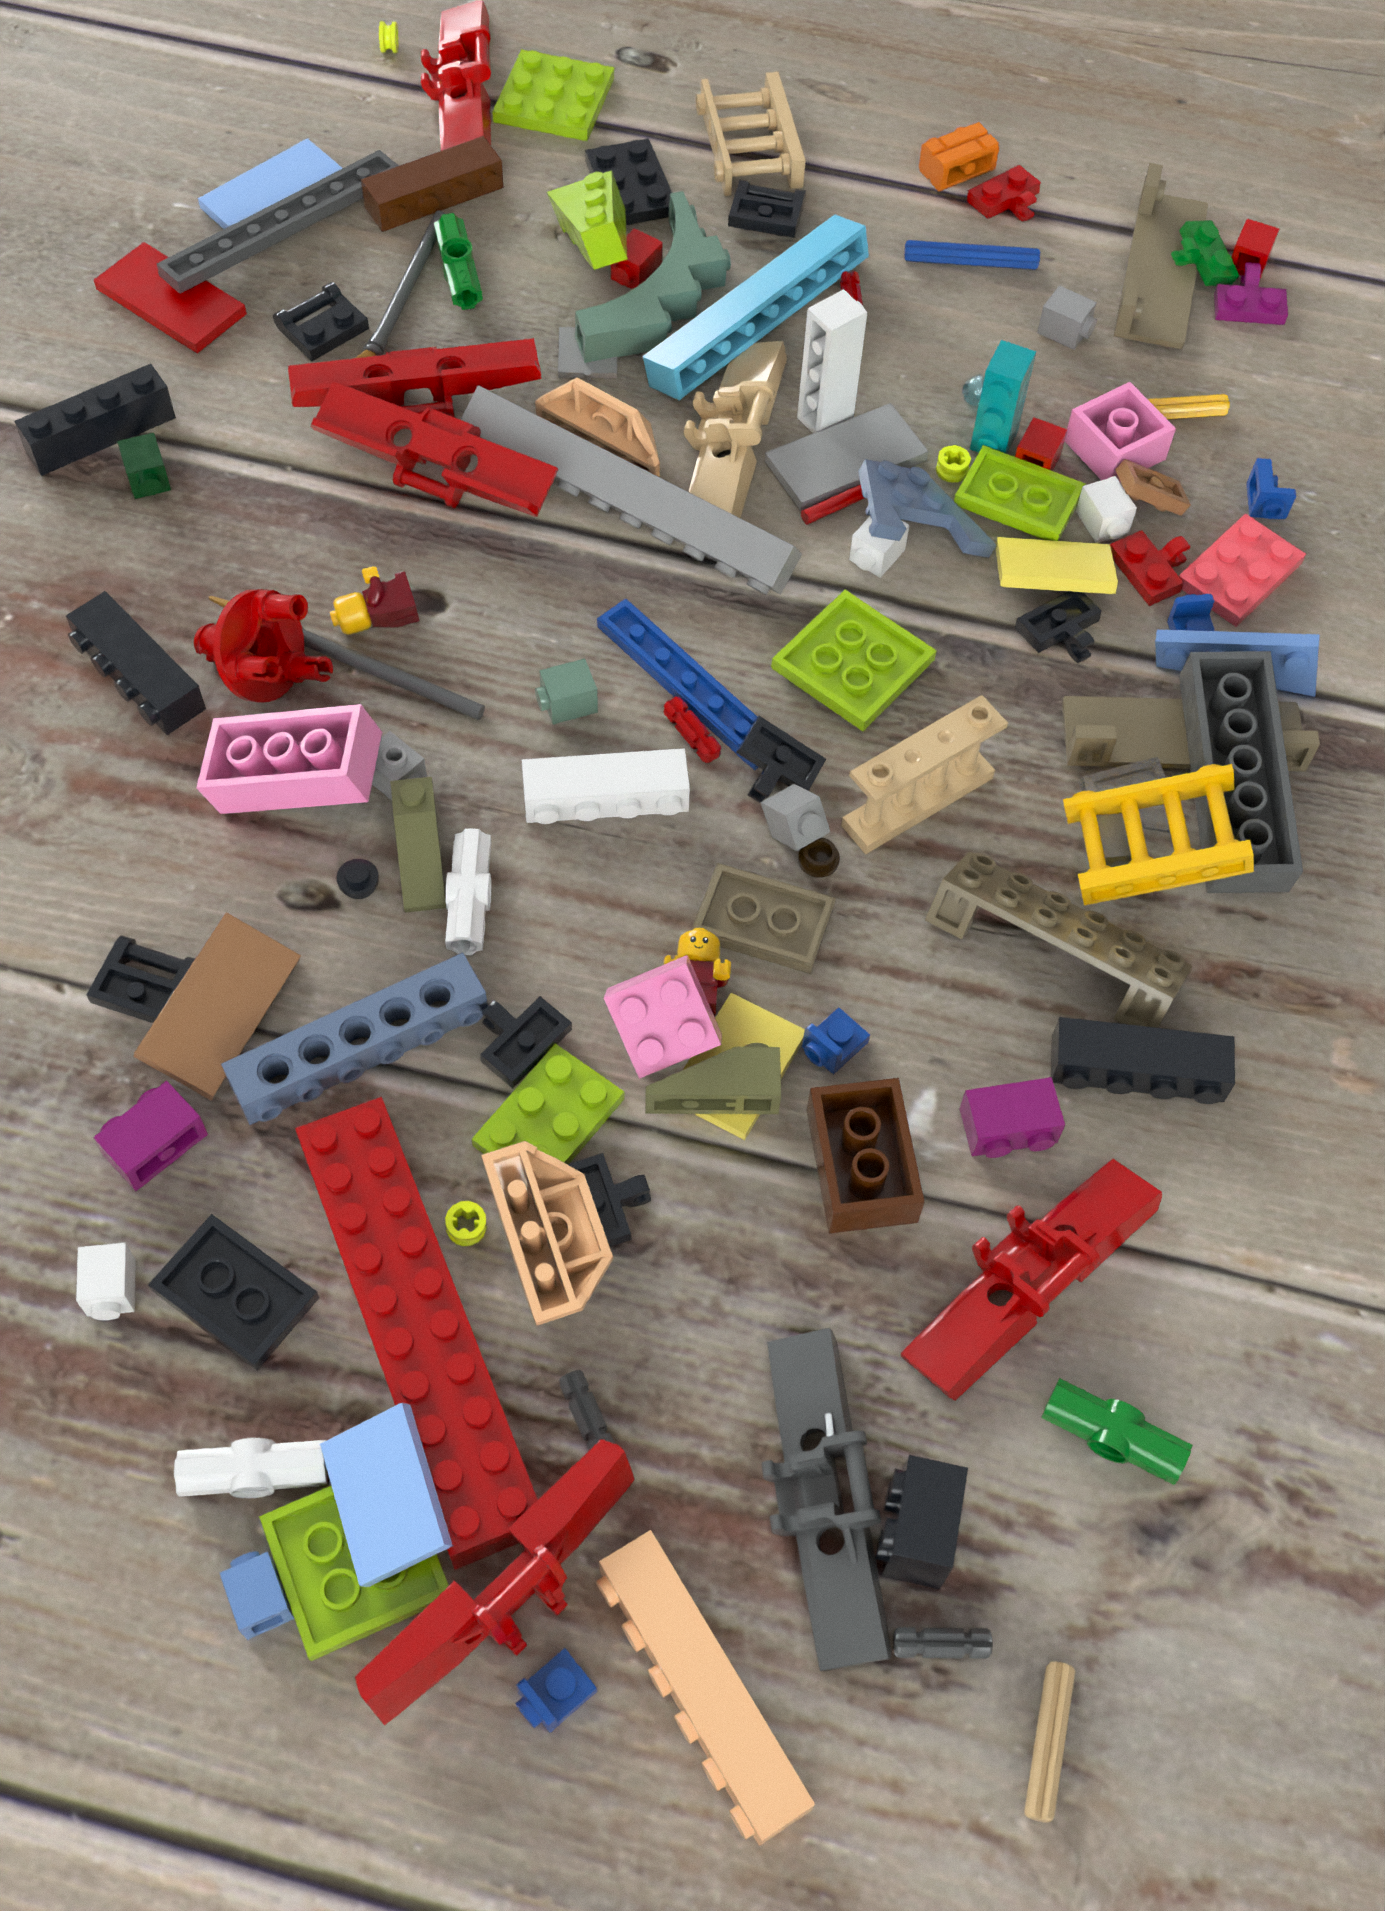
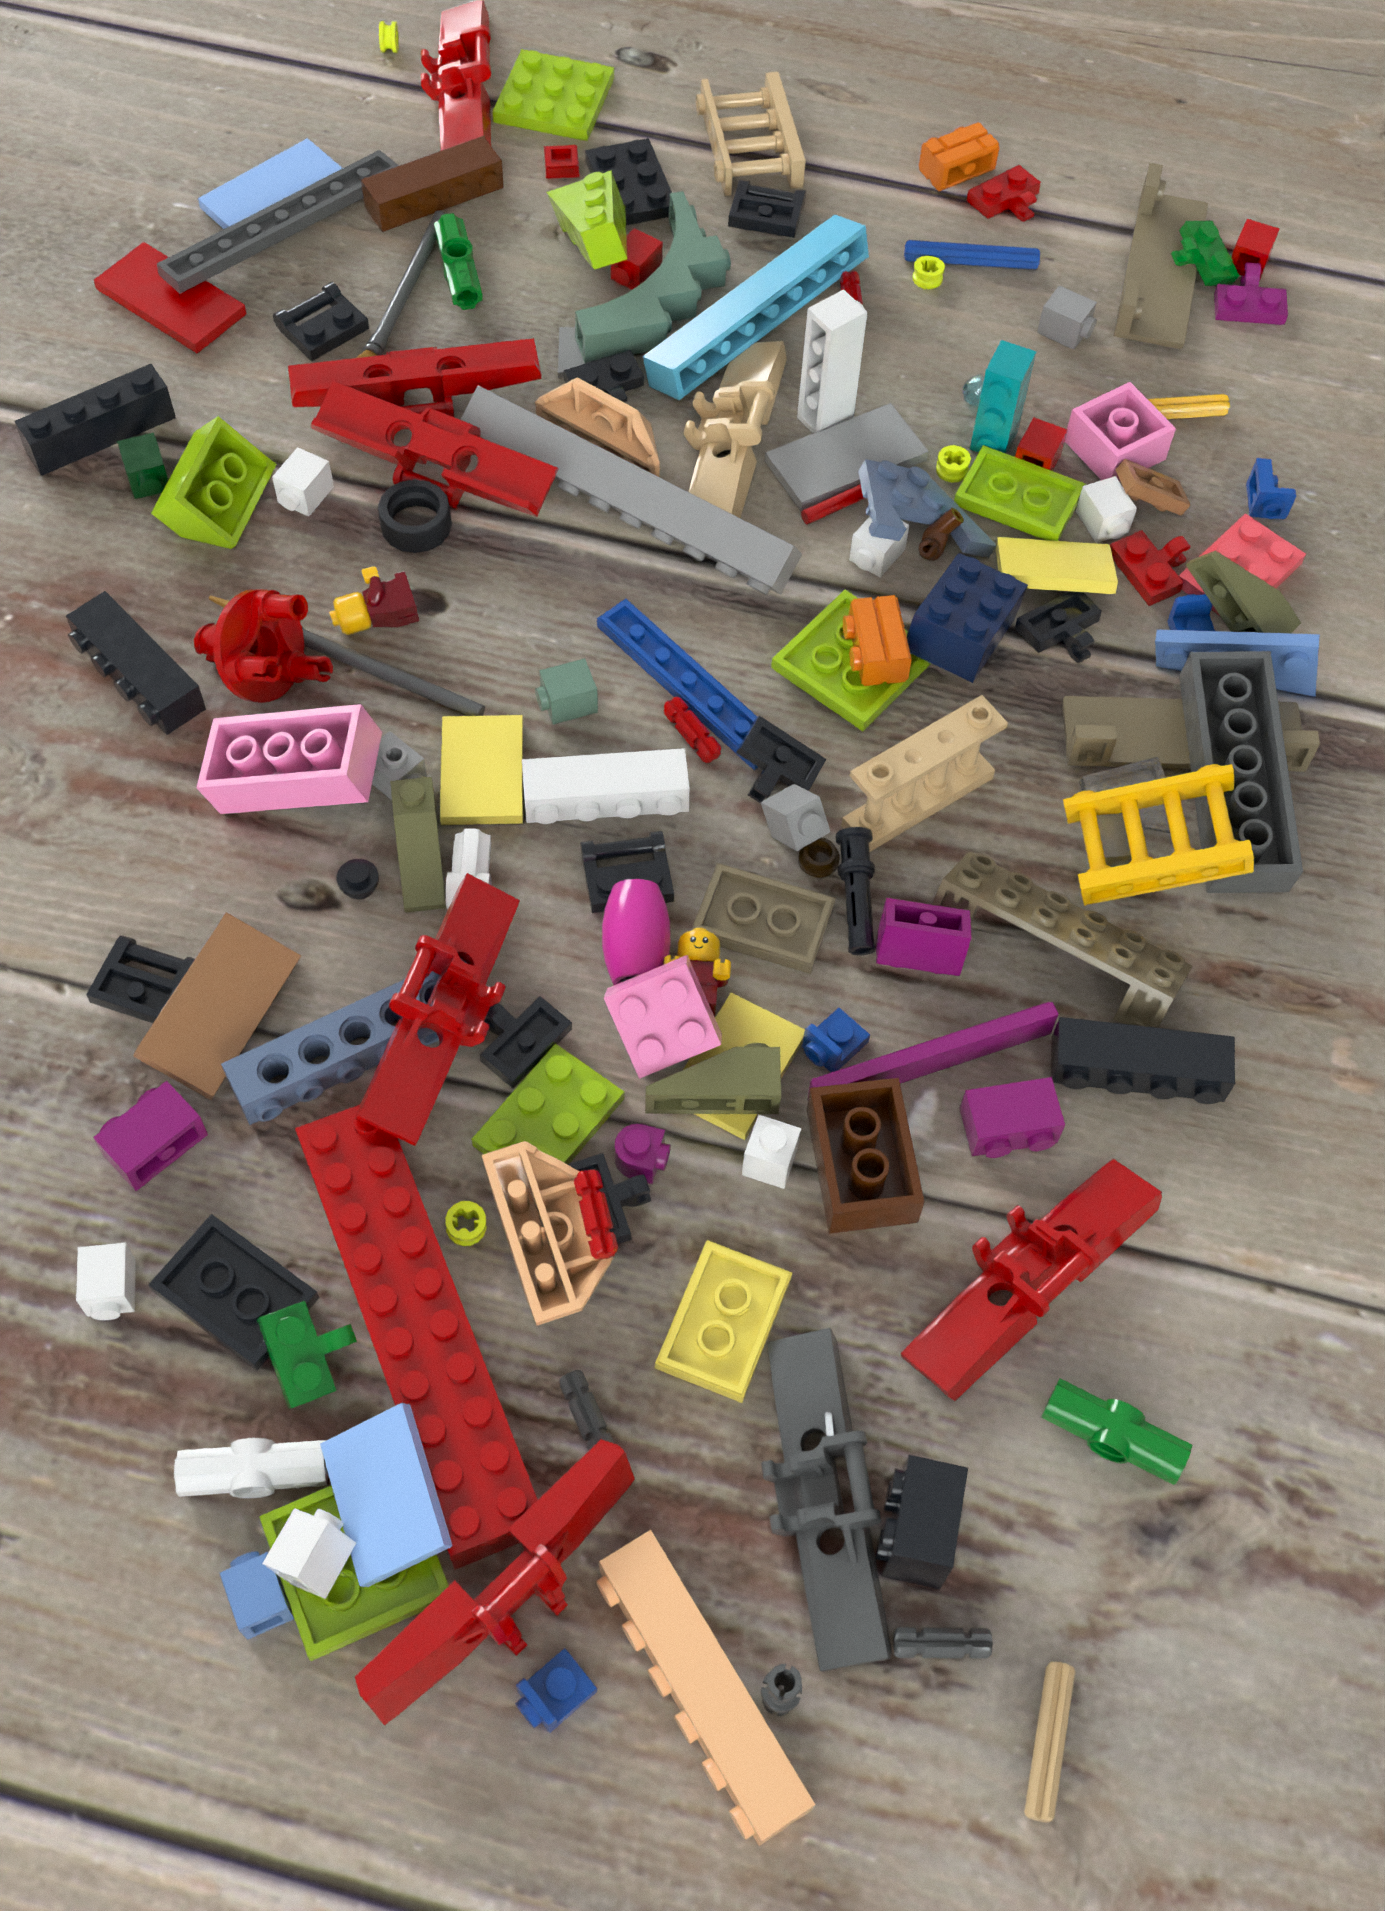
none -> lime slope [151,416,277,549]
none -> green plate [257,1301,357,1409]
none -> white brick [262,1508,356,1599]
none -> white brick [272,447,334,516]
none -> red piece [354,873,520,1146]
none -> black tyre [378,479,452,553]
none -> light yellow tile [440,715,523,825]
none -> red tile [544,145,579,179]
none -> black plate [564,350,644,402]
none -> red axle [574,1169,618,1260]
none -> black plate [580,831,674,913]
none -> dark pink piece [602,879,671,985]
none -> magenta plate [615,1124,671,1184]
none -> light yellow tile [655,1240,792,1403]
none -> white brick [742,1114,801,1189]
none -> dark grey pin [761,1664,802,1716]
none -> magenta tile [807,1002,1059,1100]
none -> black pin [835,827,876,956]
none -> orange brick [843,595,912,686]
none -> magenta brick [876,898,971,976]
none -> dark blue brick [907,553,1028,683]
none -> neon yellow bush [912,256,945,289]
none -> reddish brown arm [918,507,964,561]
none -> olive slope [1186,551,1301,634]

